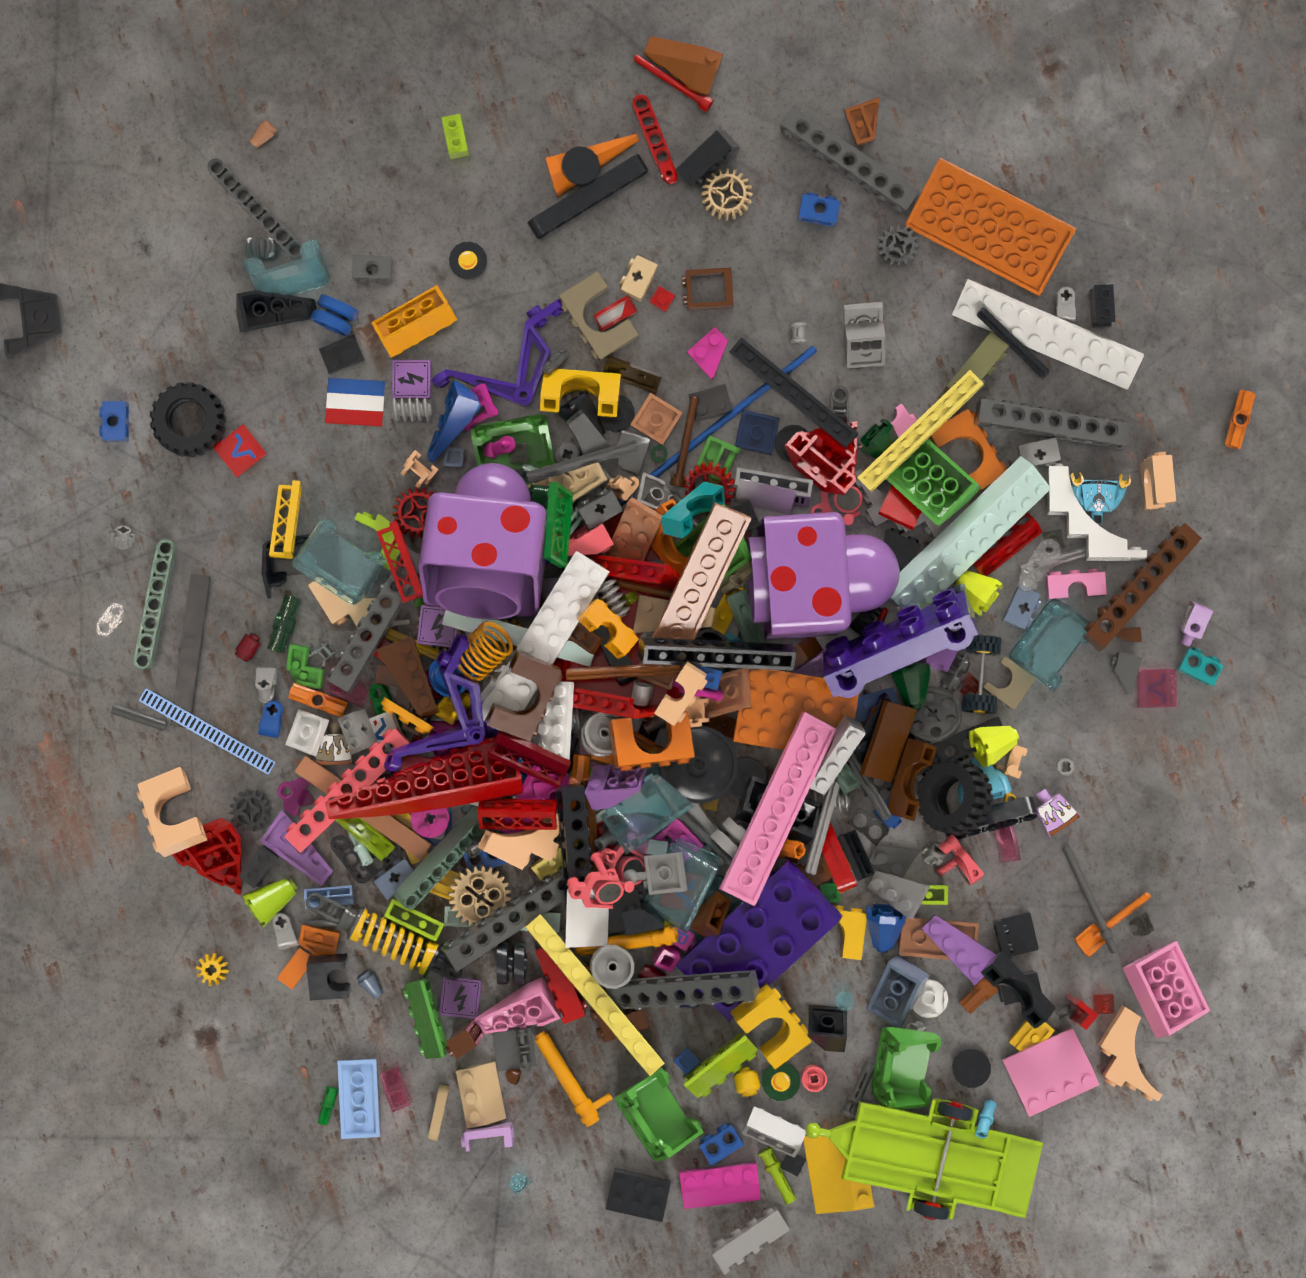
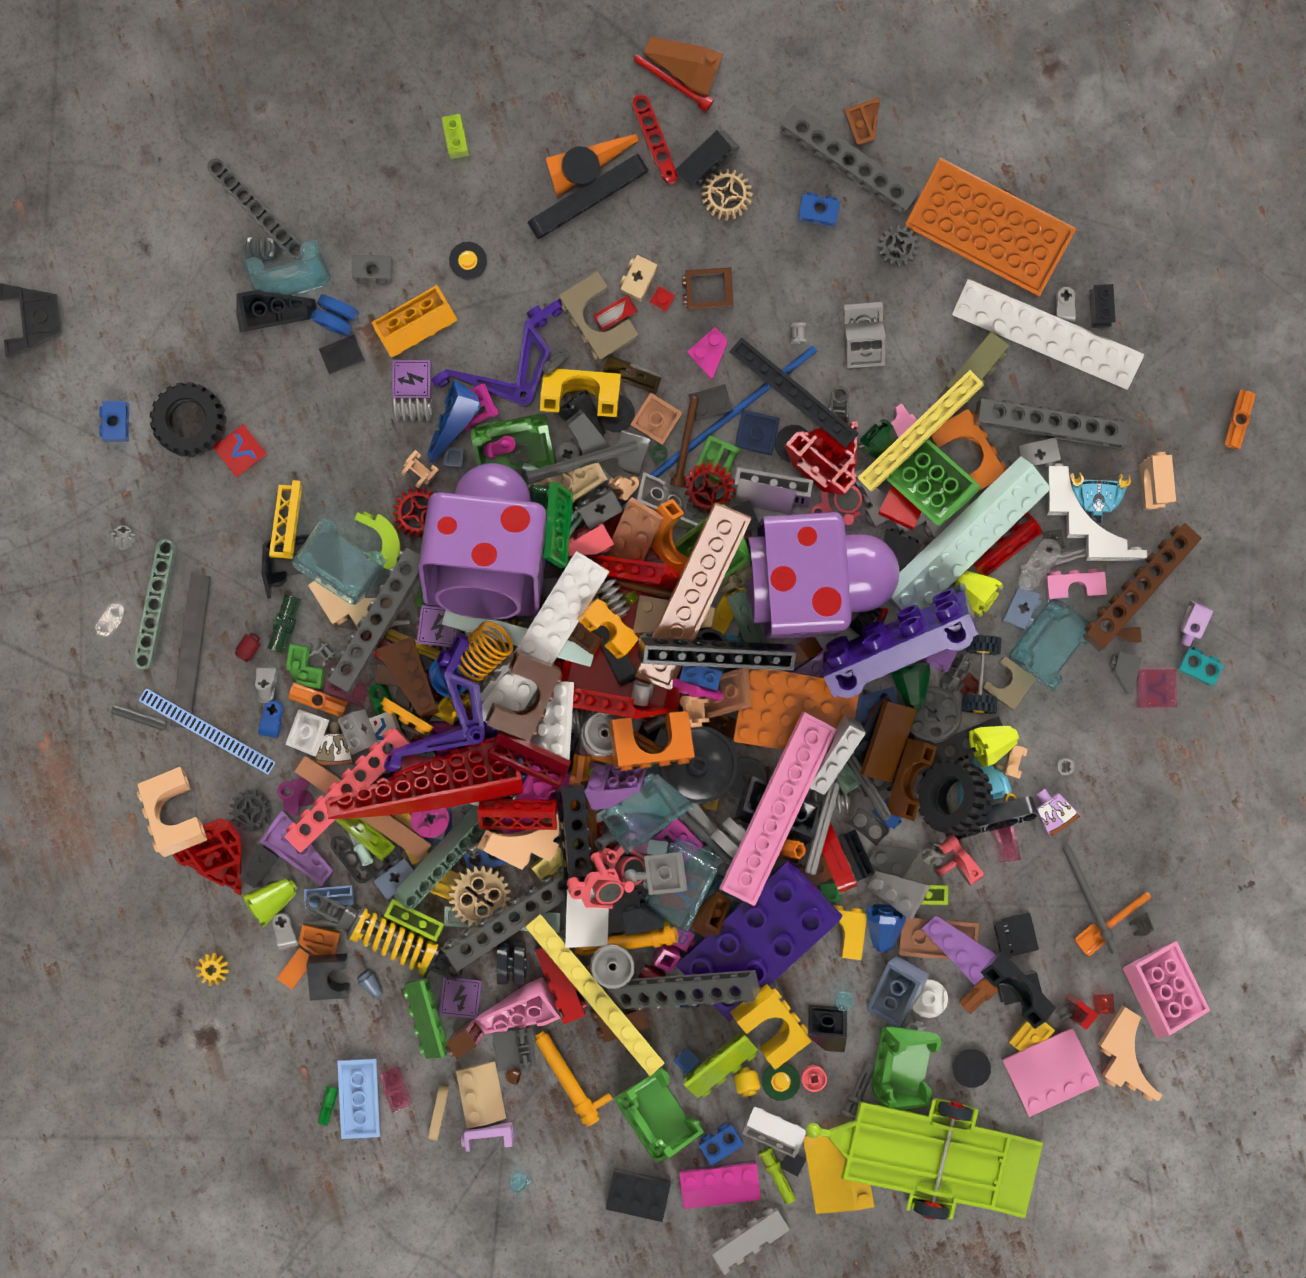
nougat cone [249,120,277,148] -> none
sticker [325,378,385,427] -> none
red fence [376,521,423,604] -> none
dark orange axle [566,664,682,680] -> none
light nougat arch [654,662,707,726] -> none
teal arch [661,482,725,539] -> none
medium azure pin [975,1100,996,1139] -> none
black axle [977,307,1049,378] -> none

